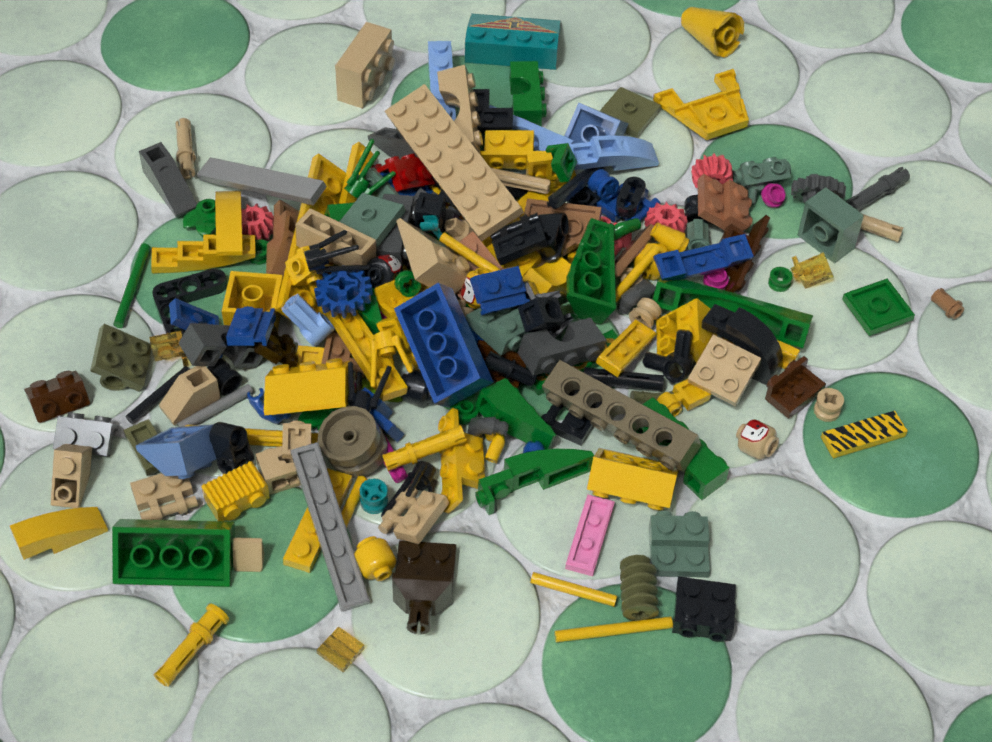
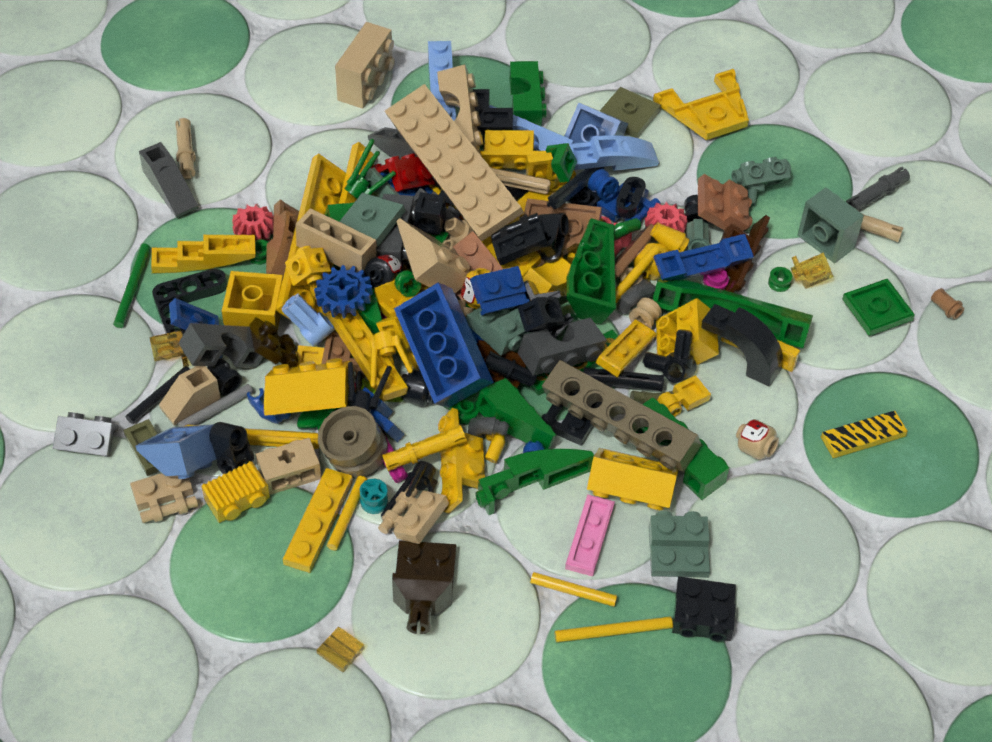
yellow slope [10,507,108,560] -> none
reddish brown bracket [24,370,90,423] -> none
tan slope [50,444,92,508] -> none
olive plate [90,323,152,392] -> none
green slope [112,519,235,587] -> none
yellow pin [153,603,229,687] -> none
green plate [183,199,216,237] -> none
light grey tile [197,157,327,205] -> none
yellow slope [215,191,243,256] -> none
blue plate [226,306,276,346] -> none
tan slope [233,538,265,572] -> none
tan bracket [282,421,311,459] -> none
light grey tile [290,442,370,612] -> none
black plant [304,230,370,274] -> none
yellow head [354,536,397,581] -> none
teal hand [420,215,443,244] -> none
yellow bar [439,232,501,272] -> none
teal slope [465,13,561,70] -> none
olive piece [620,555,659,620] -> none
yellow cone [681,7,744,57] -> none
tan plate [688,334,761,407] -> none
coral gear [691,153,733,188] -> none
dark pink plate [761,183,786,208] -> none
reddish brown bracket [765,356,826,419] -> none
dark grey gear [791,174,846,204] -> none
tan wheel [814,388,844,422] -> none

